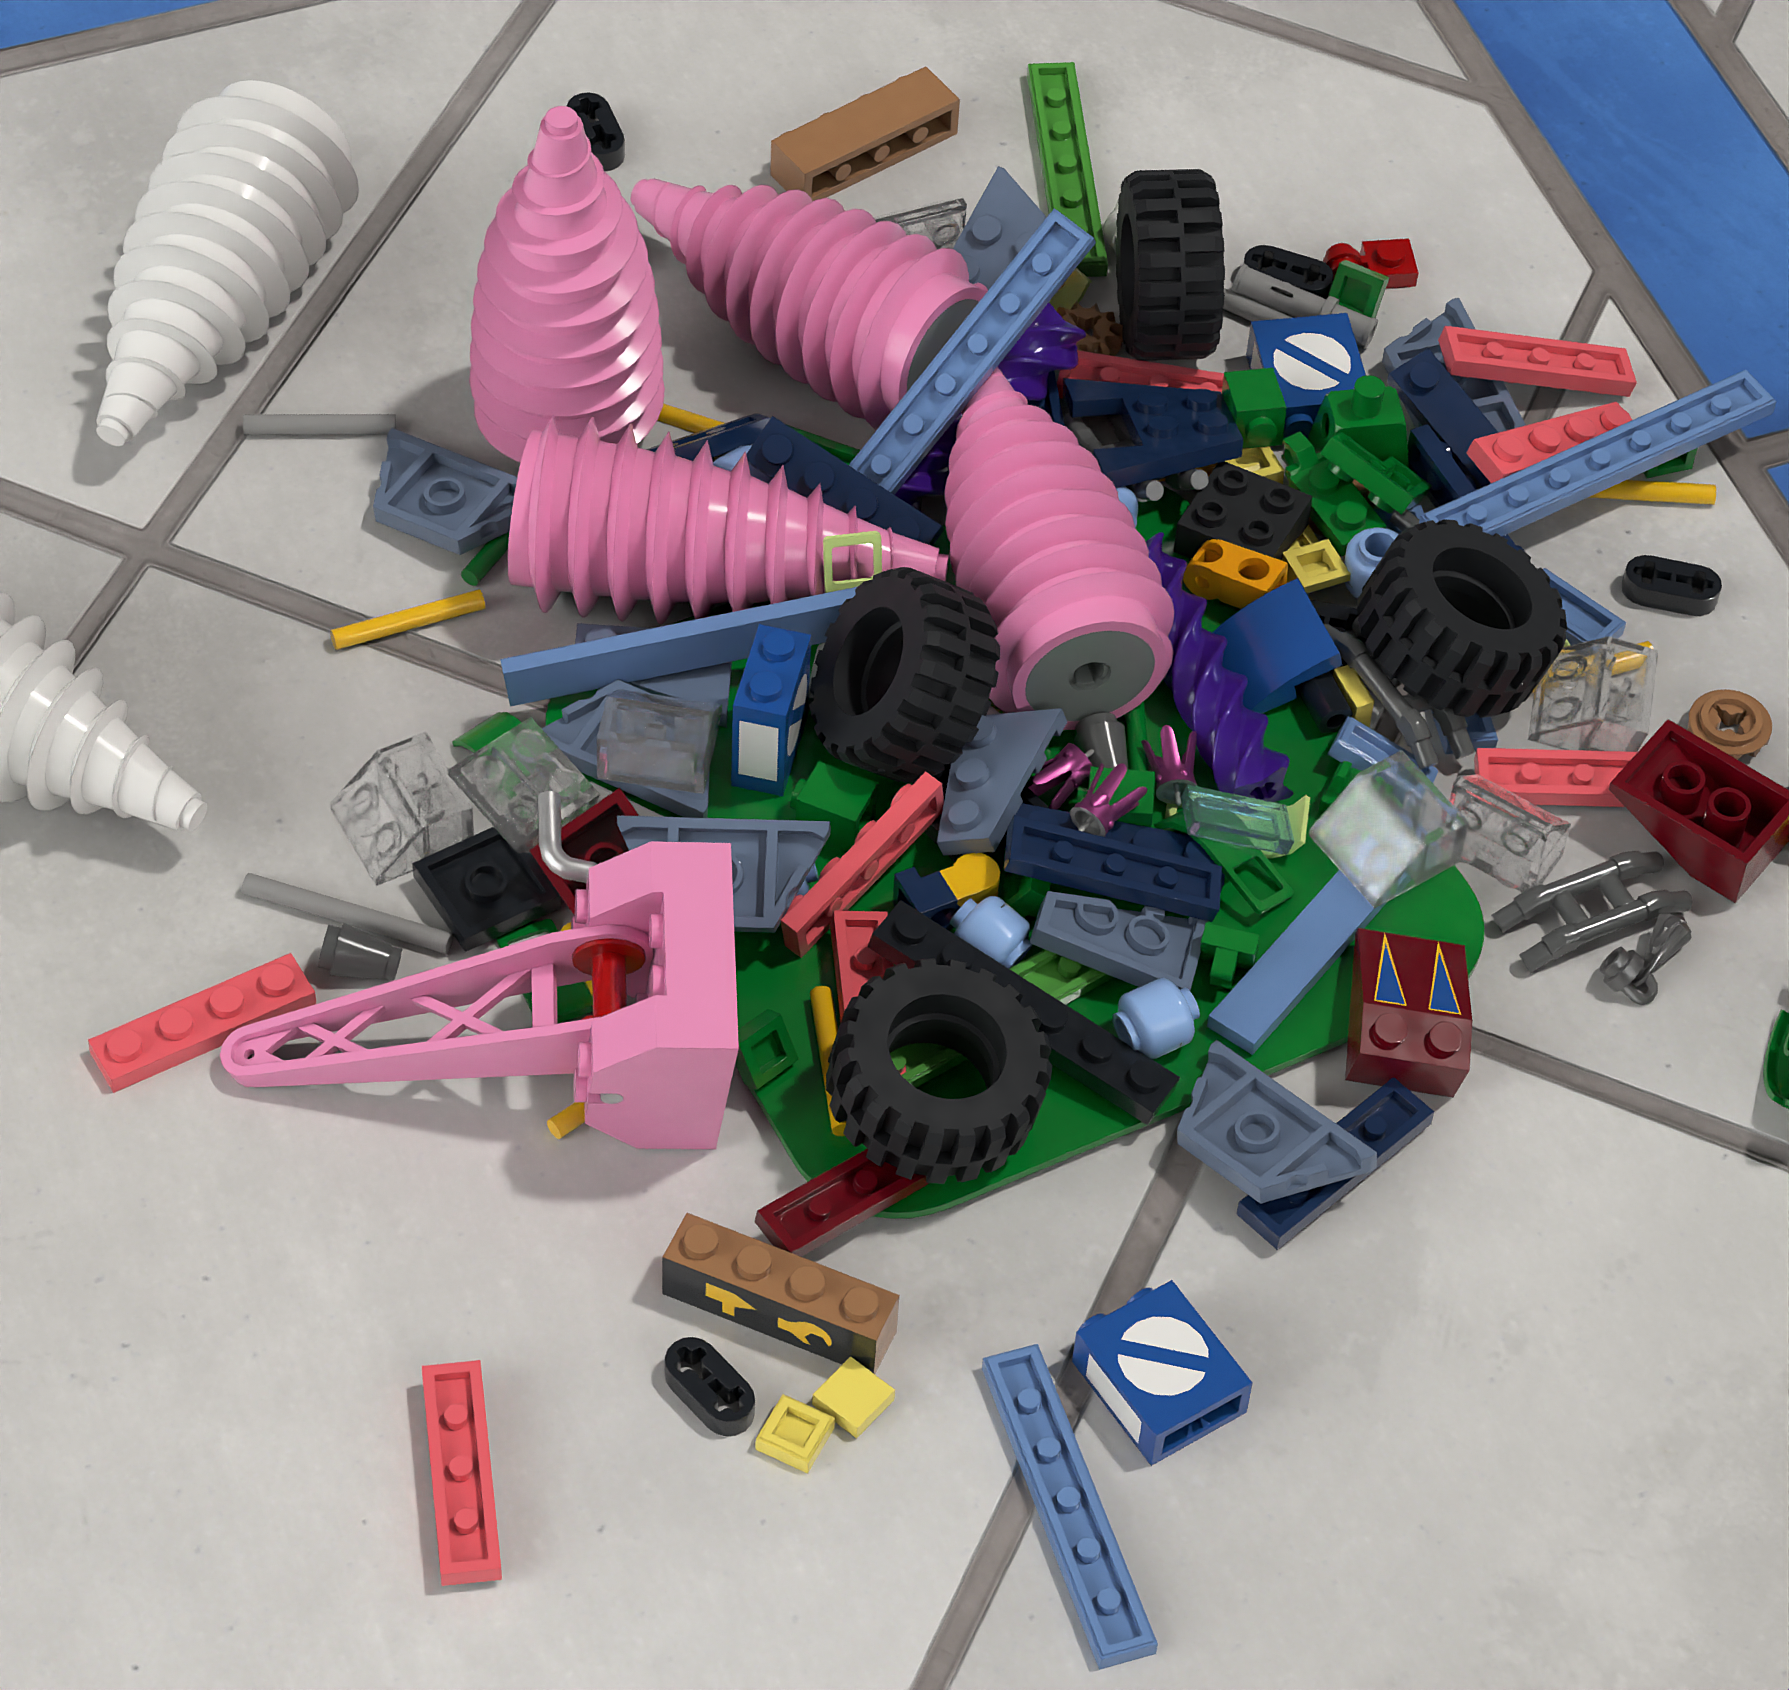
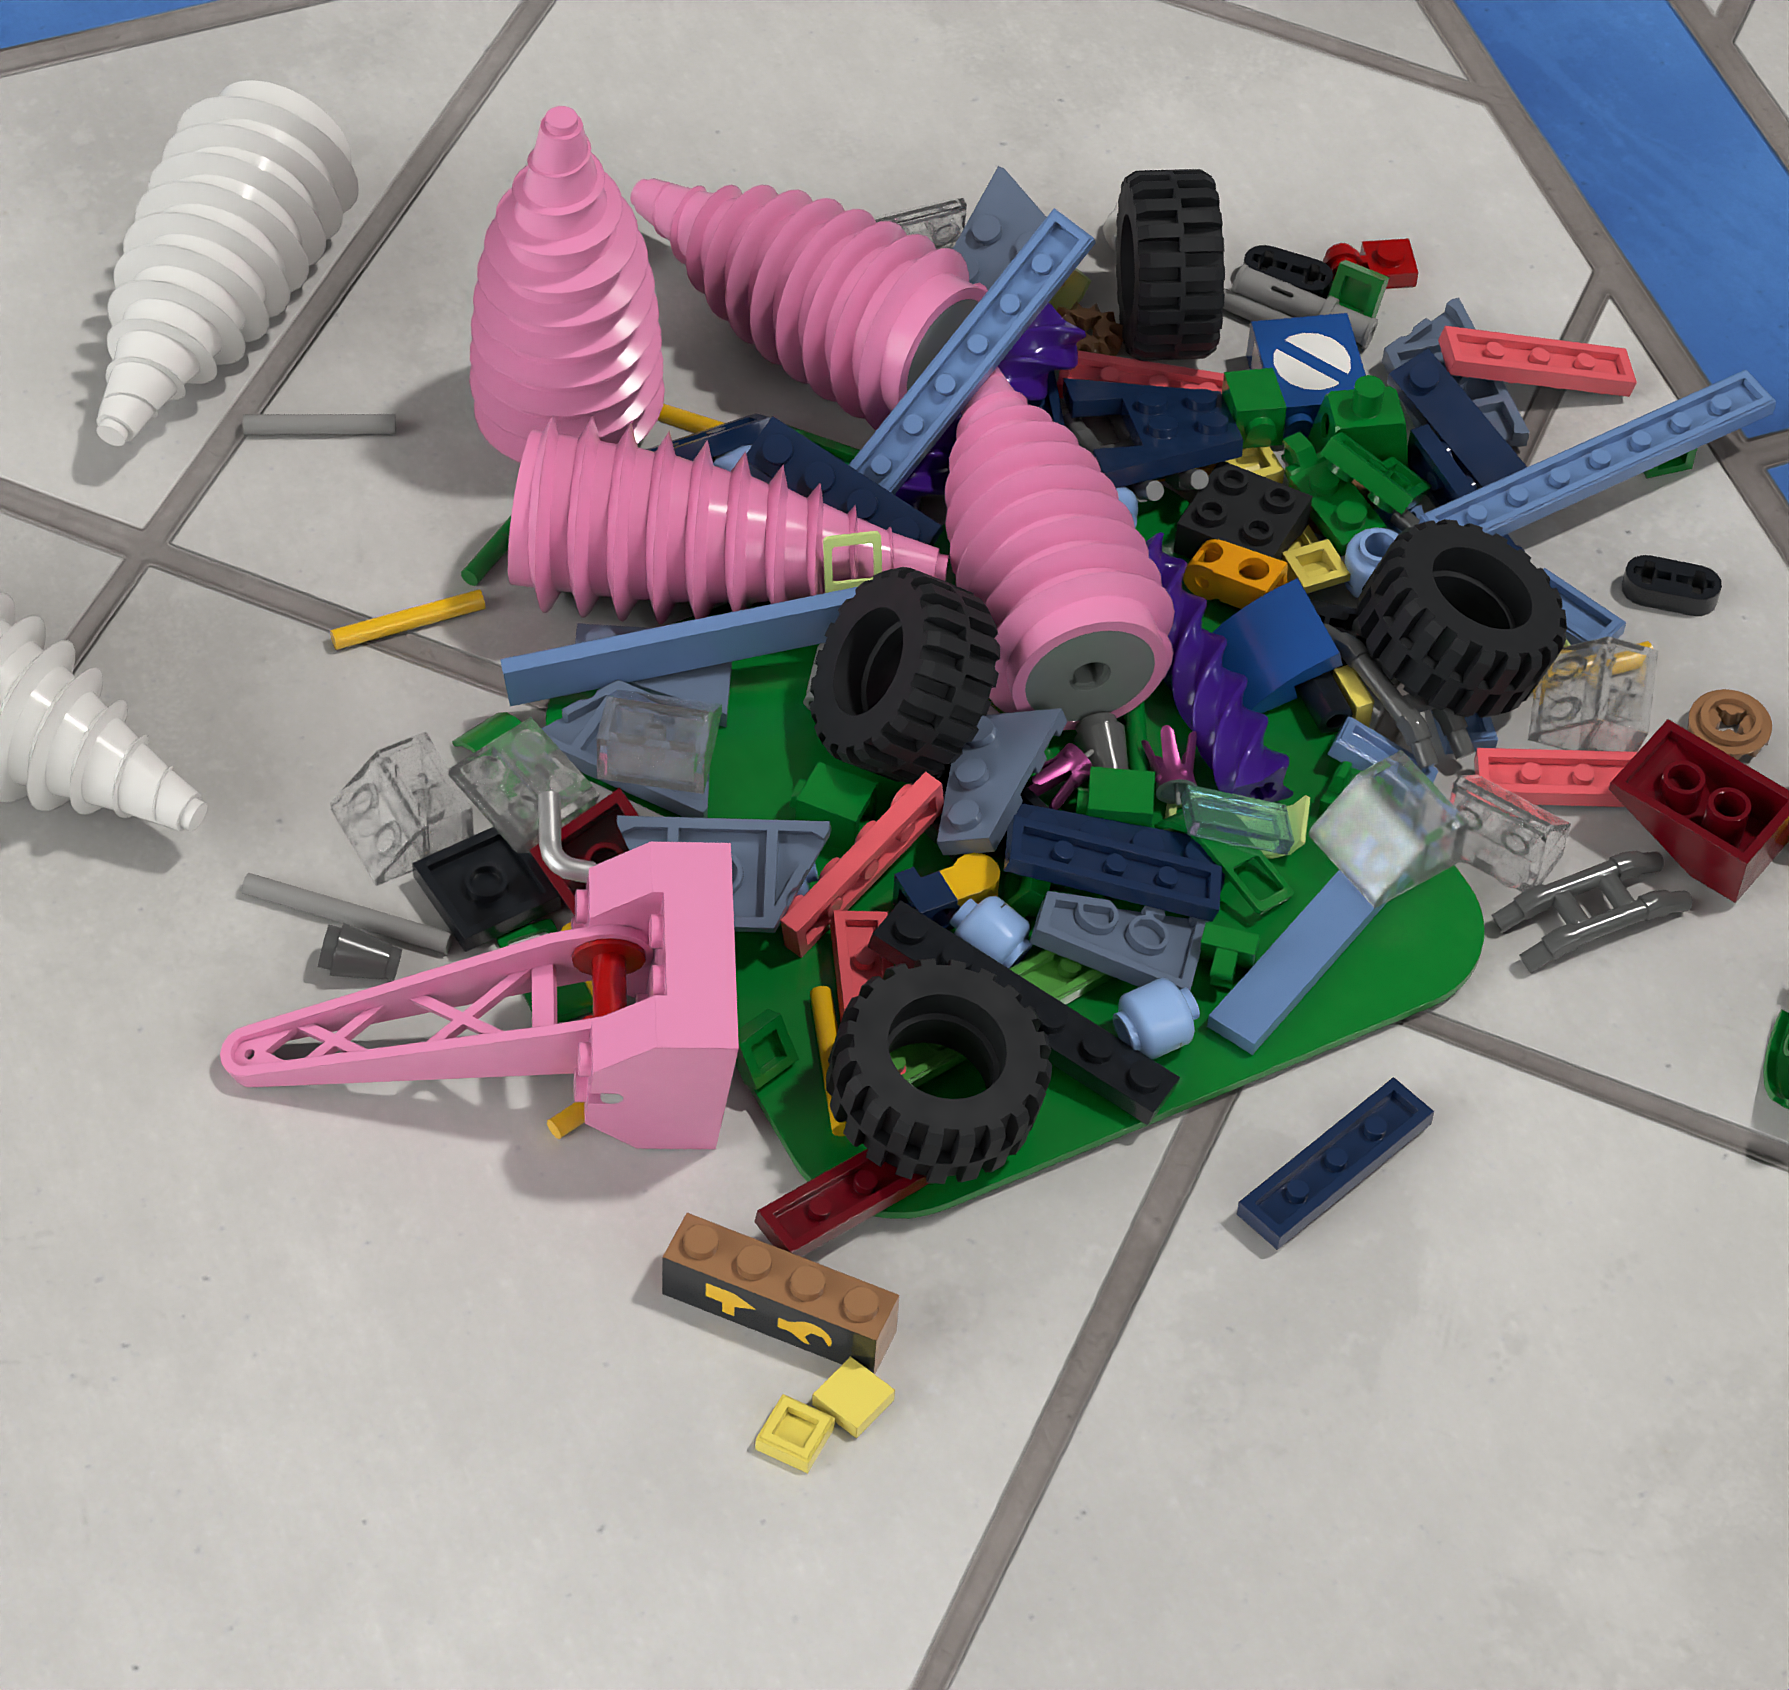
coral plate [88,953,316,1093] -> none
sand blue wing [373,428,517,555] -> none
coral plate [422,1360,502,1586] -> none
black beam [566,92,625,171] -> none
black beam [665,1337,755,1436] -> none
blue brick [731,624,811,796] -> none
medium nougat brick [770,66,960,201] -> none
medium blue tile [982,1344,1158,1670] -> none
bright green tile [1027,62,1108,277] -> none
flat silver piece [1070,763,1148,837] -> none
blue brick [1072,1280,1253,1466] -> none
sand blue wing [1177,1040,1377,1204] -> none
dark red slope [1345,928,1473,1098] -> none
coral plate [1466,401,1632,483] -> none
yellow bar [1588,480,1716,505] -> none
flat silver piece [1599,914,1692,1005] -> none

